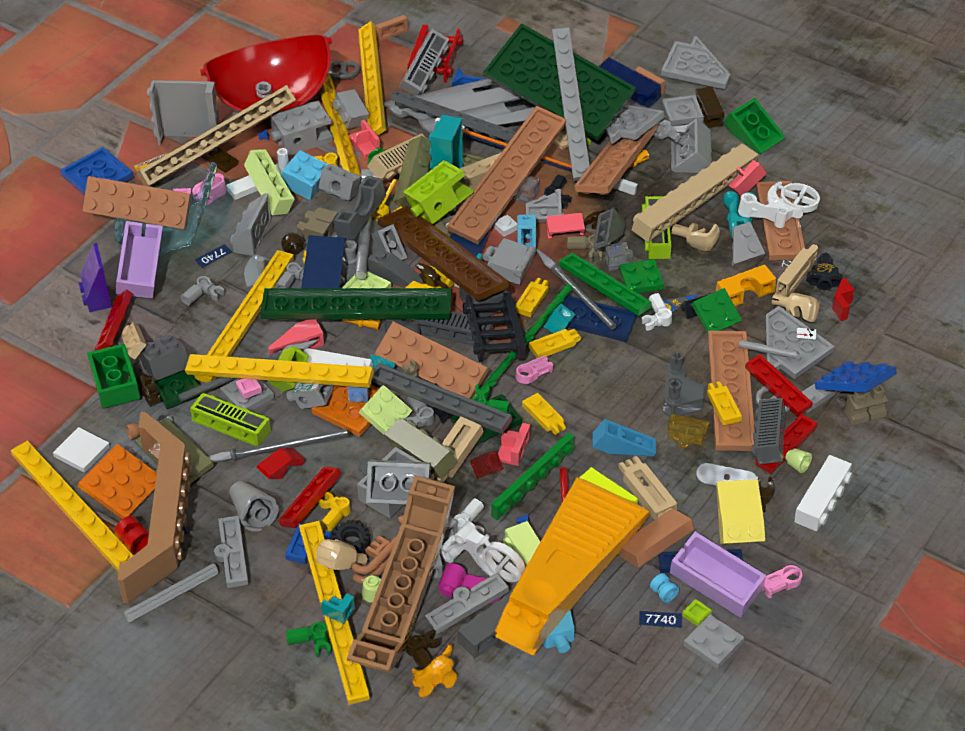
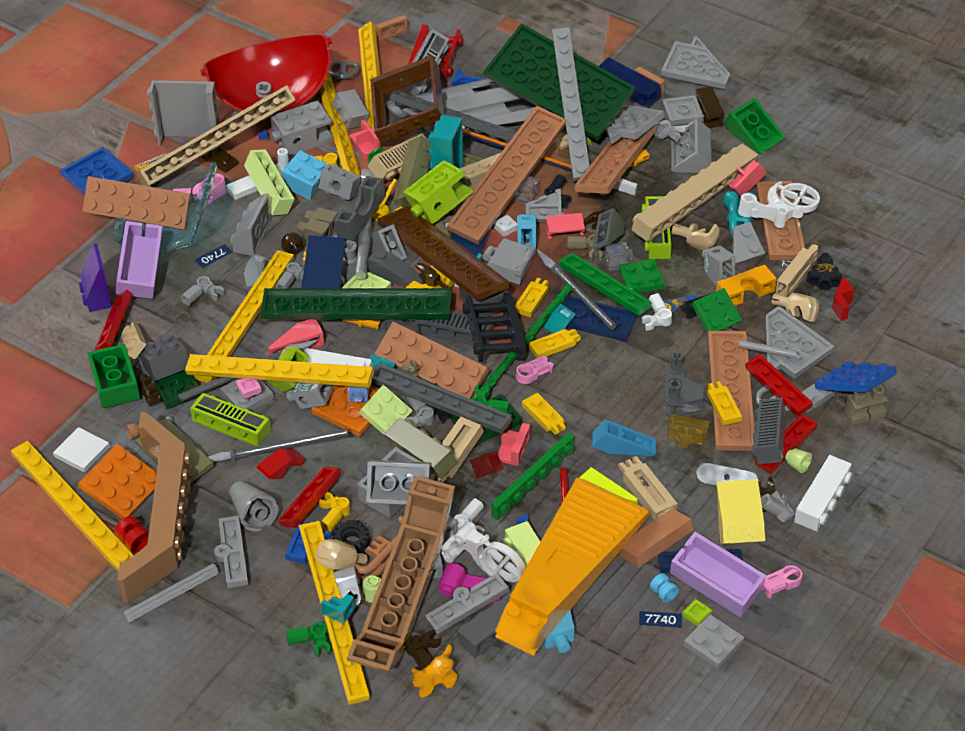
white sticker [797,328,816,340] -> none
none -> light grey piece [334,566,364,608]
none -> reddish brown window [370,55,444,144]
none -> light grey torso [702,246,735,286]
none -> light grey bar [761,491,795,522]

